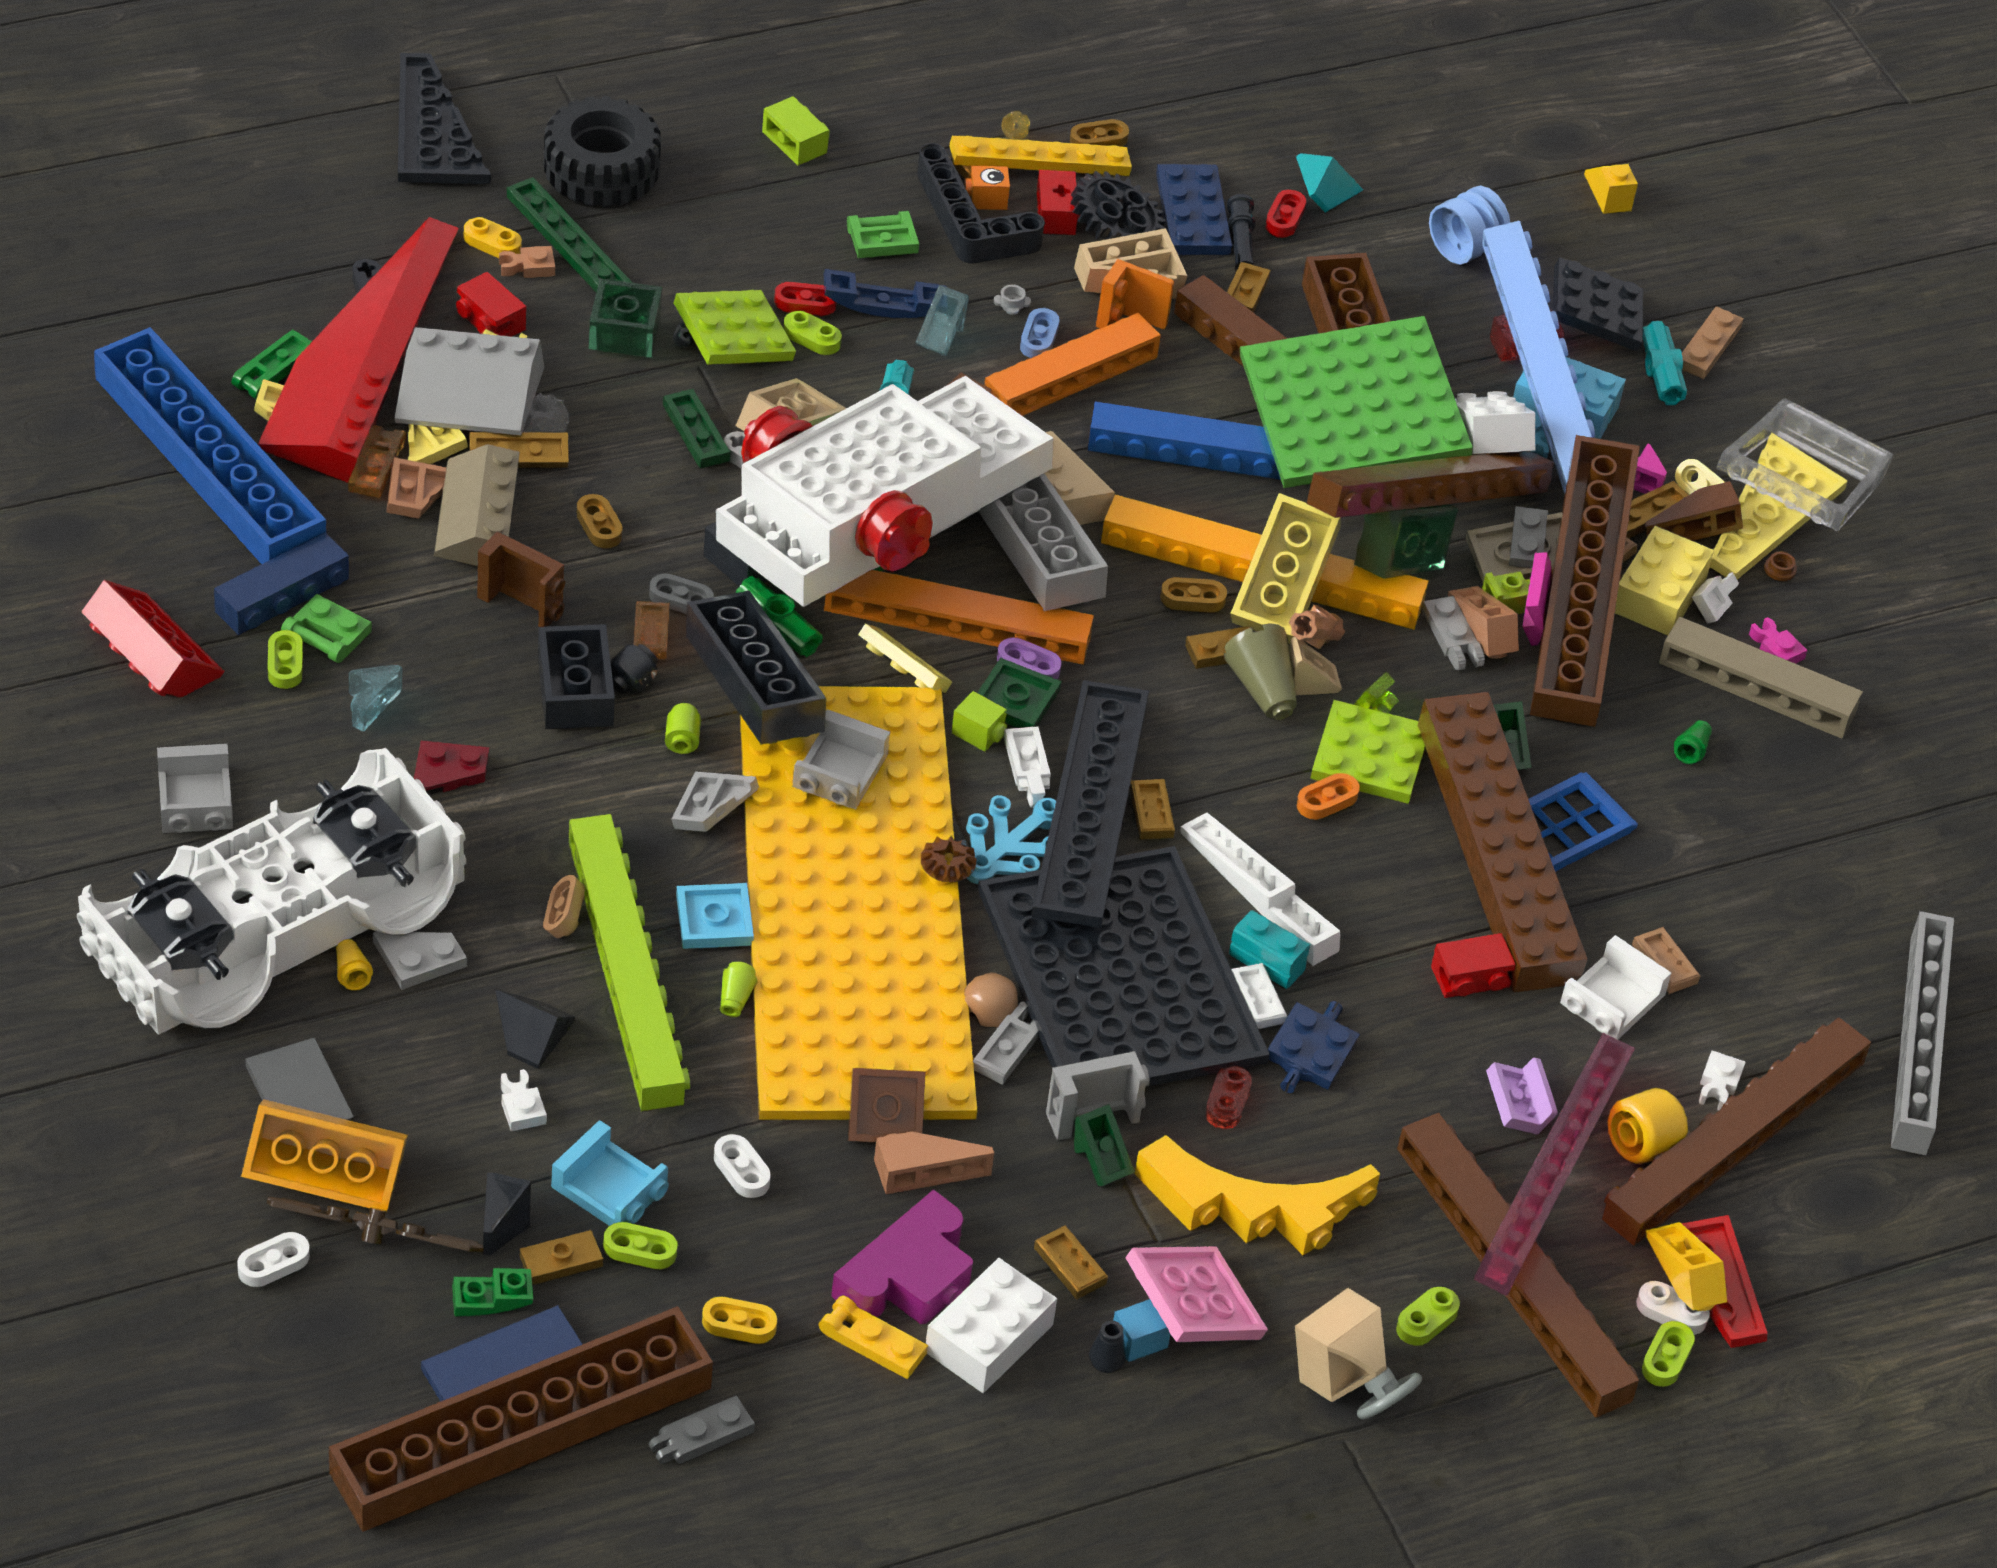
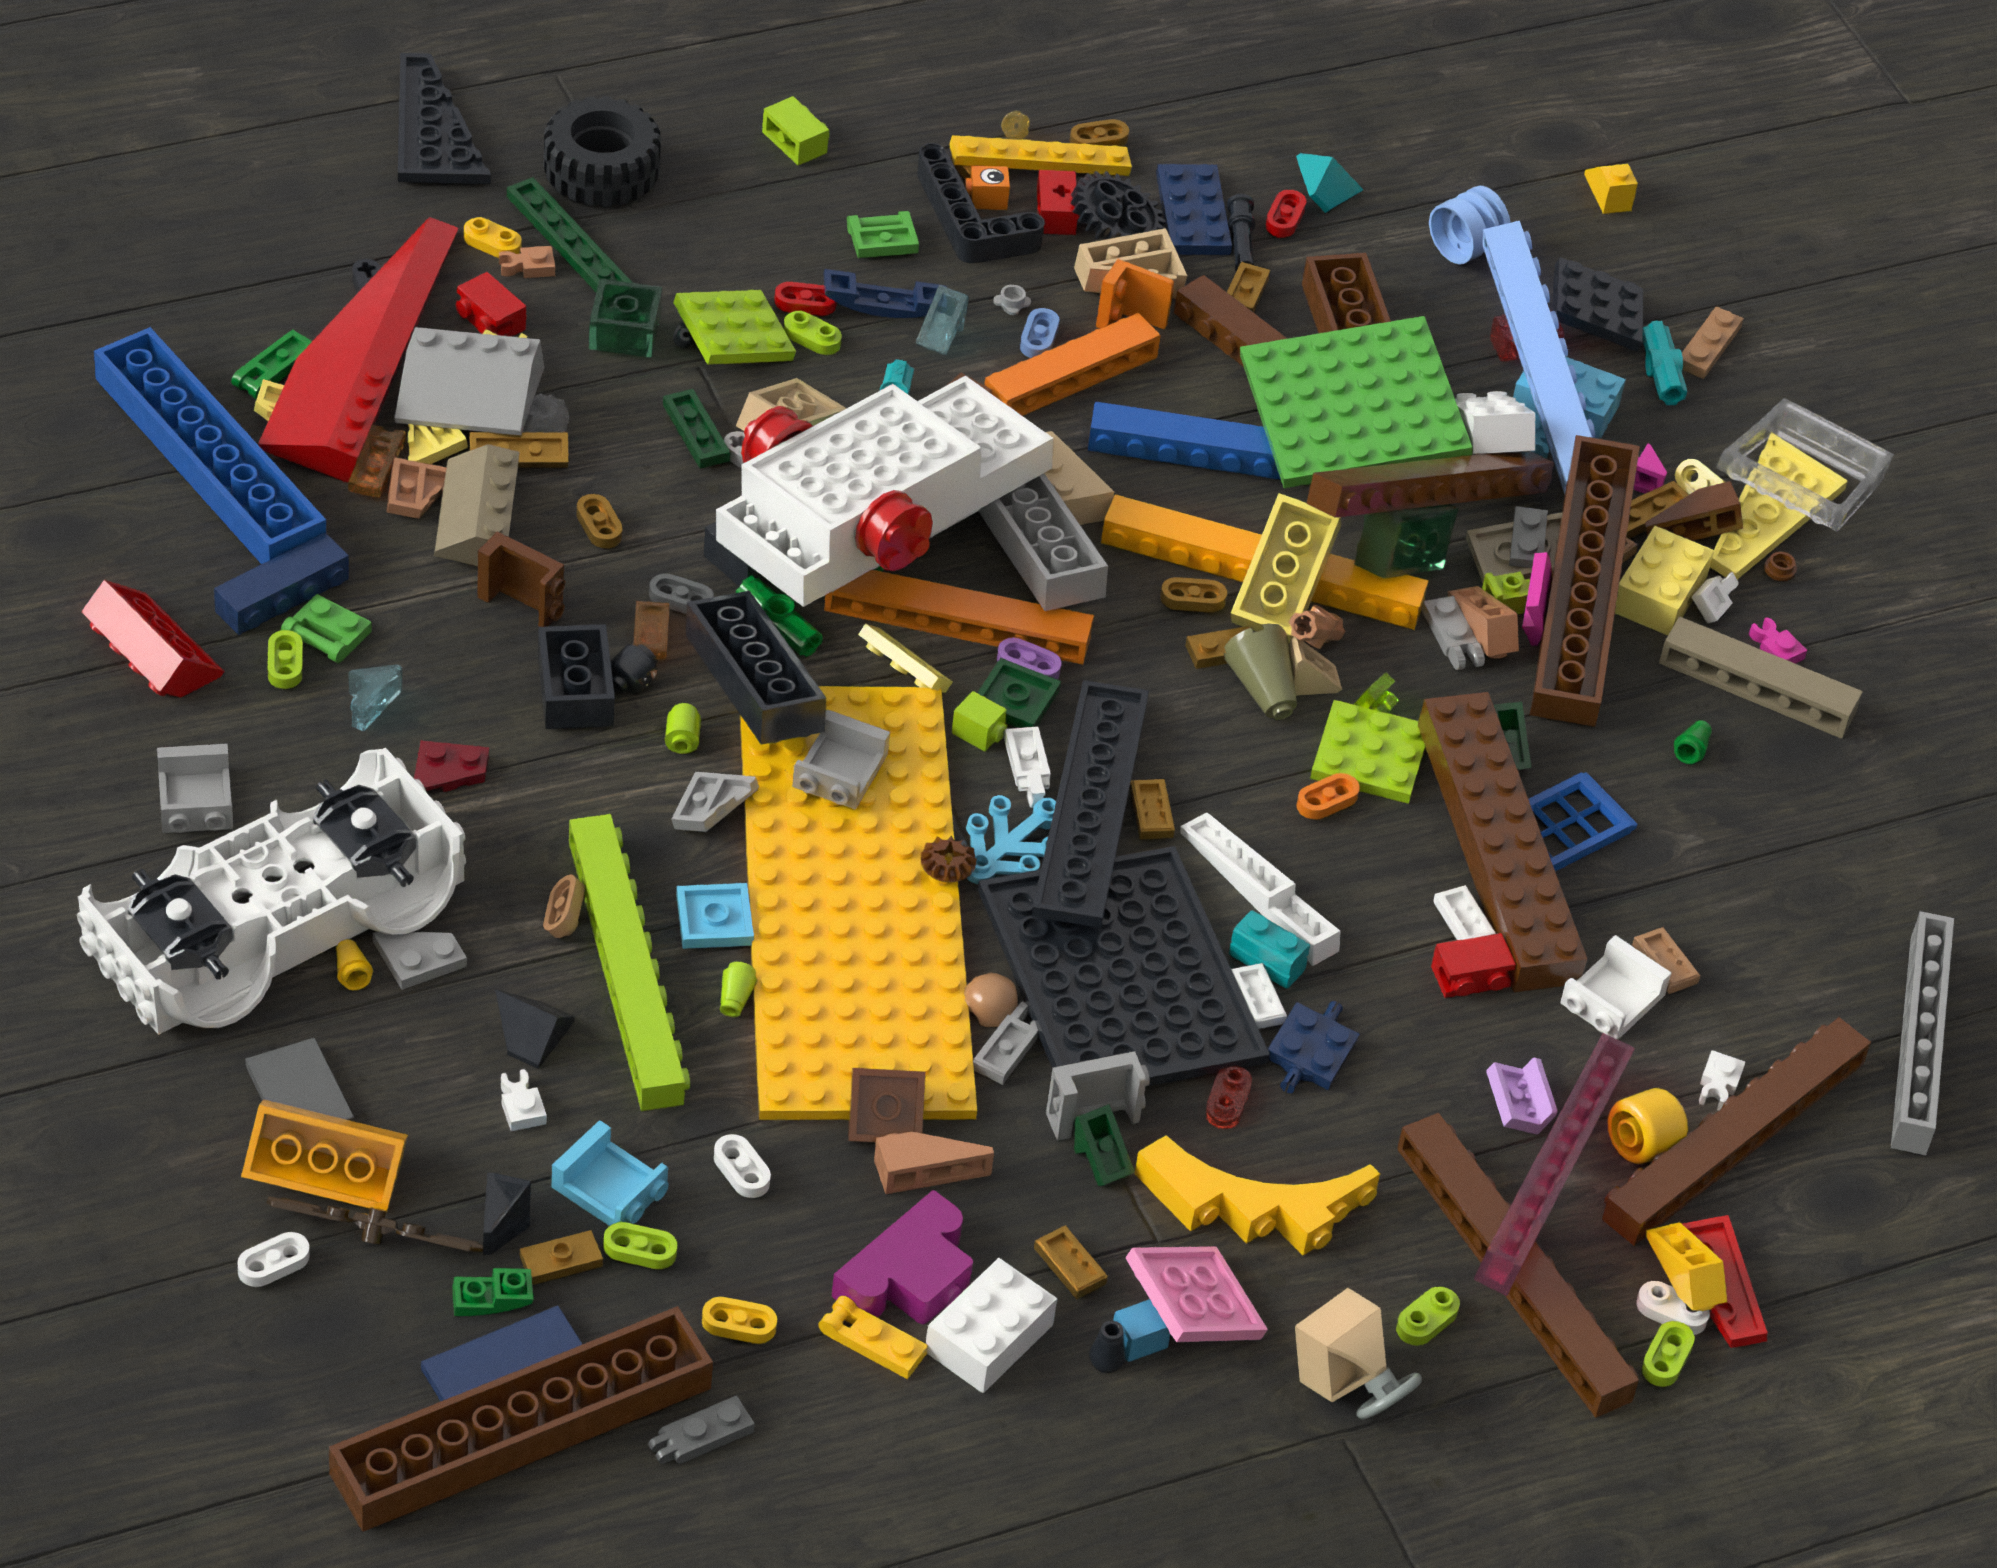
none -> white plate [1433,885,1496,940]

